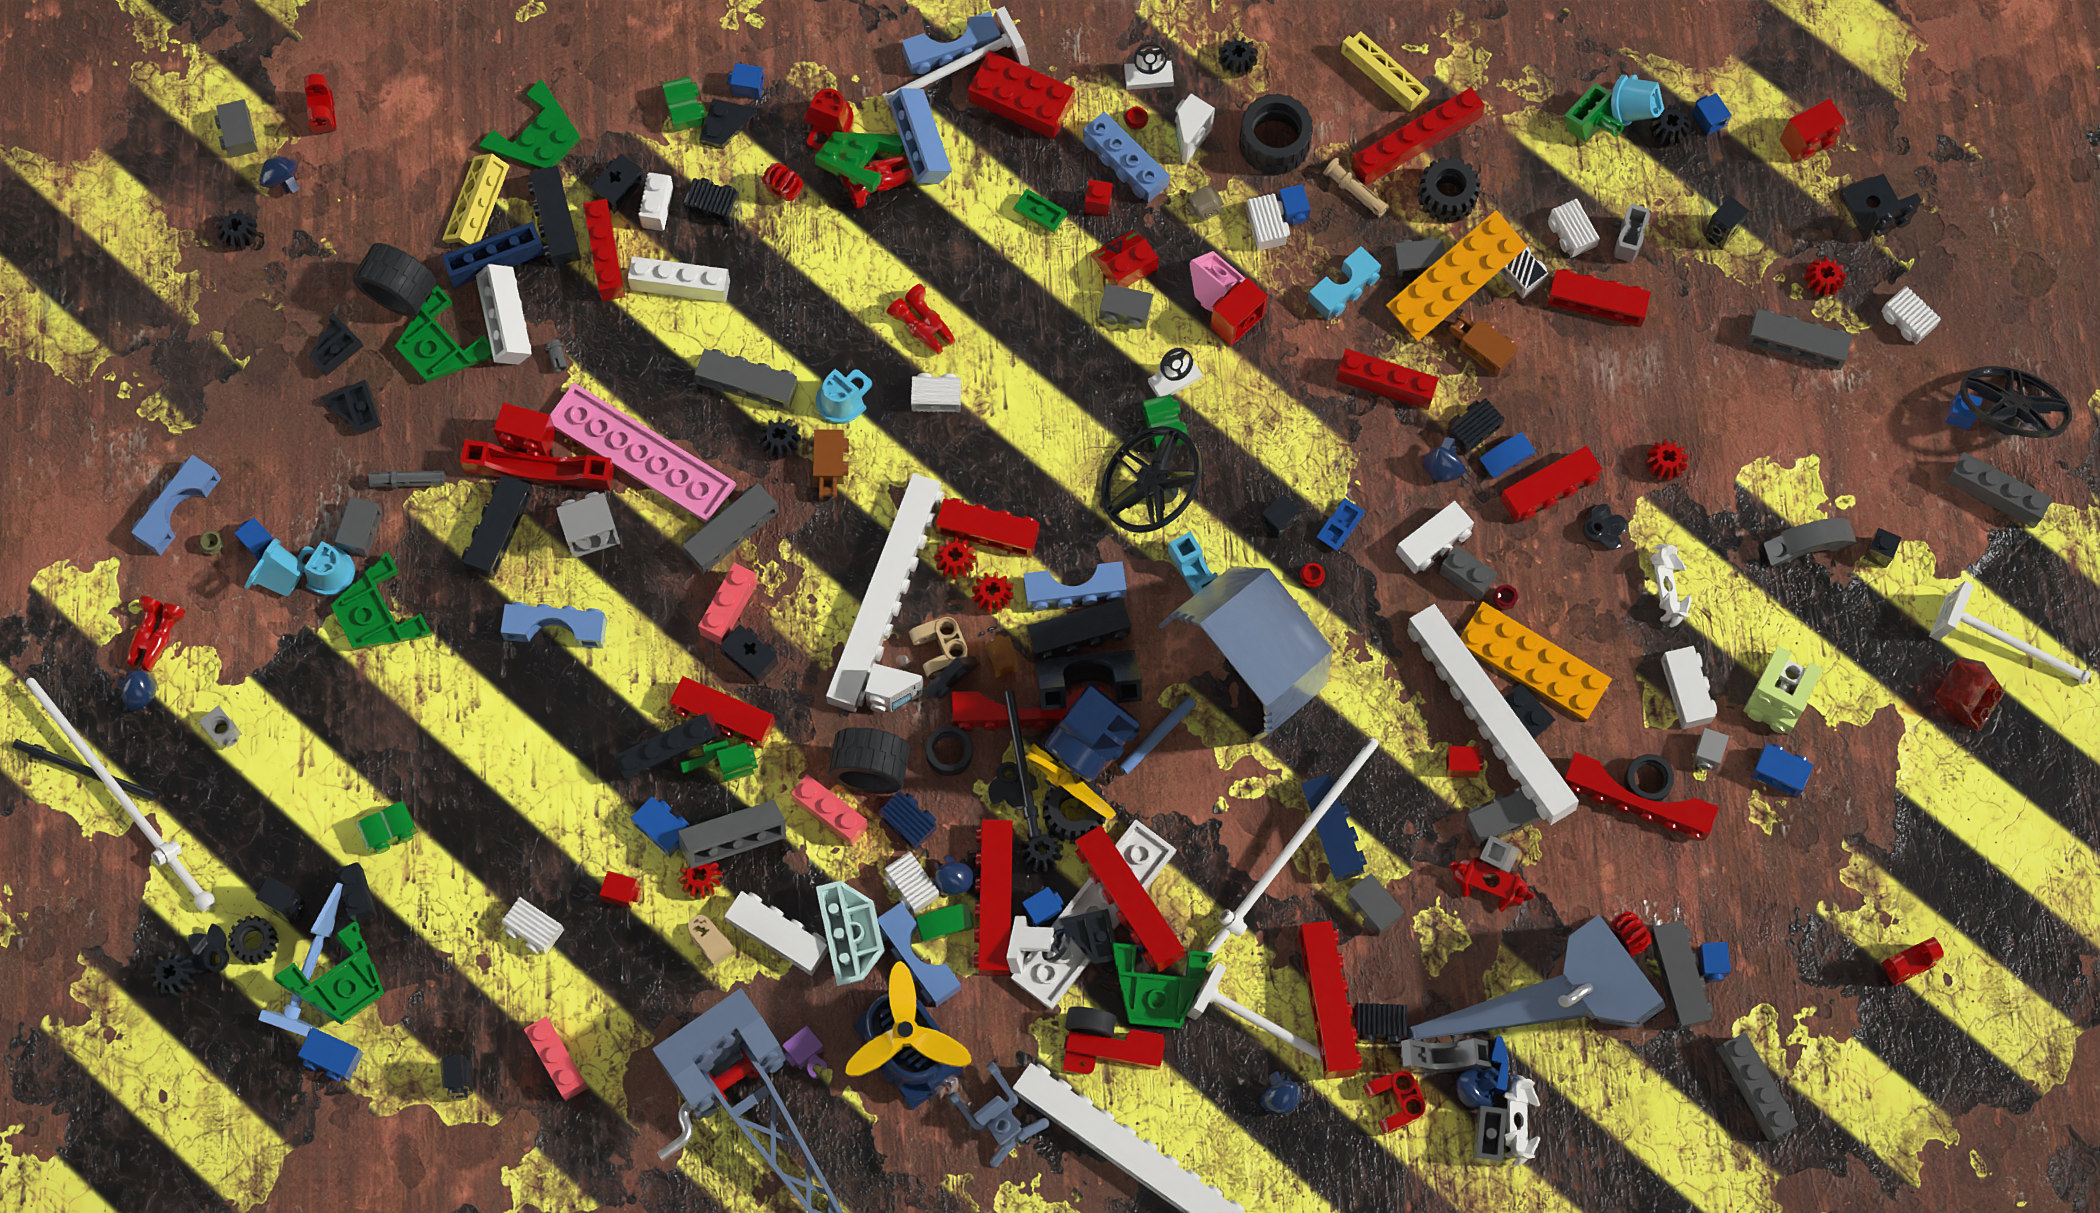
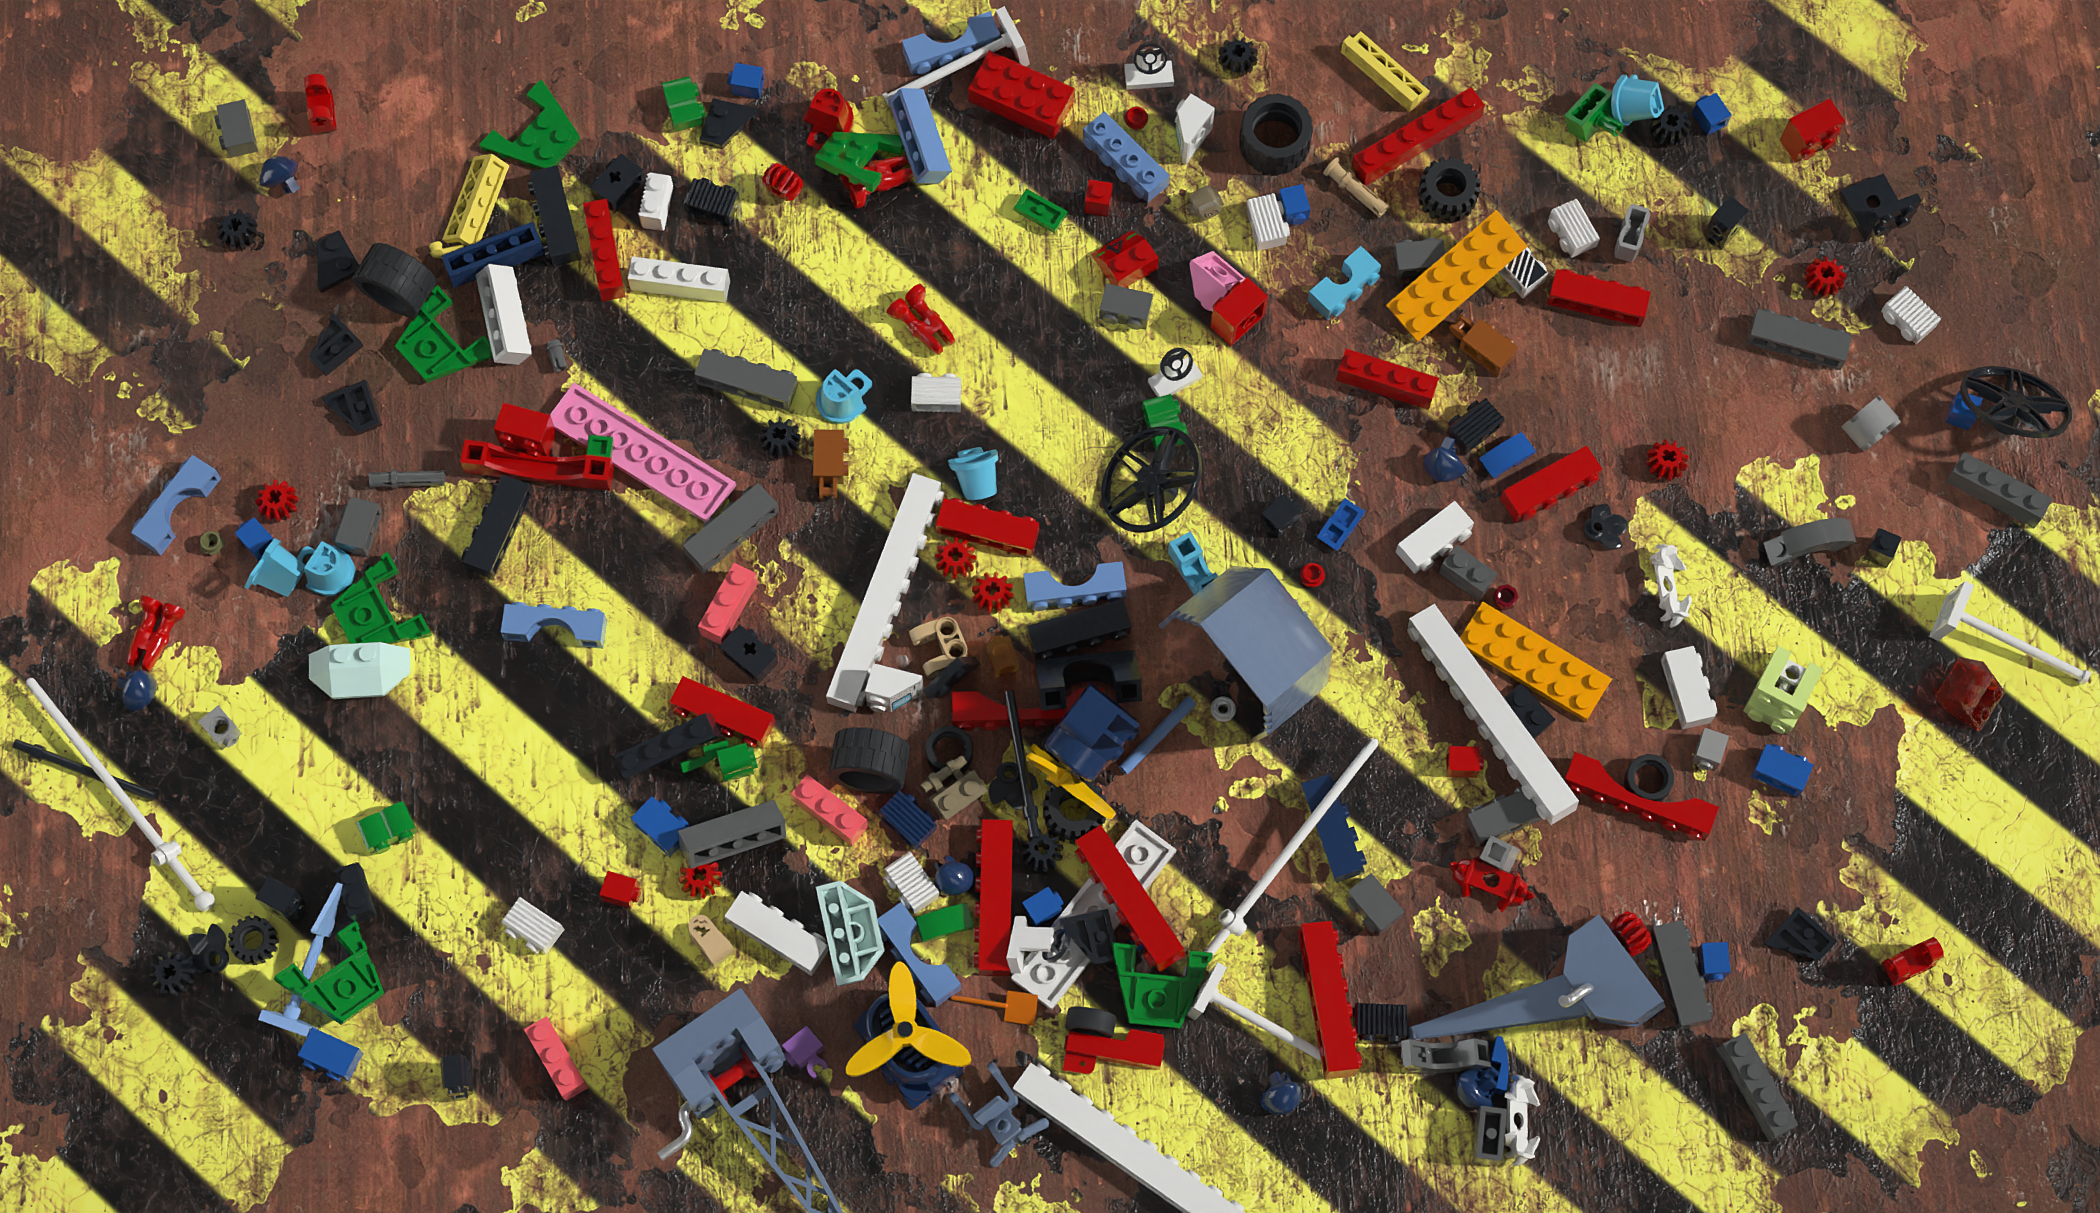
light grey piece [556,492,620,558] -> none
red piece [1362,1070,1426,1135] -> none
none -> red gear [255,479,299,522]
none -> light aqua wedge [309,642,410,699]
none -> black wing [317,230,359,293]
none -> light yellow arm [429,241,464,259]
none -> green tile [586,435,614,459]
none -> dark tan brick [920,755,988,820]
none -> medium azure container [948,447,999,500]
none -> orange piece [950,990,1038,1026]
none -> white plate [1210,697,1236,722]
none -> black wing [1764,907,1837,961]
none -> light grey brick [1841,395,1901,452]

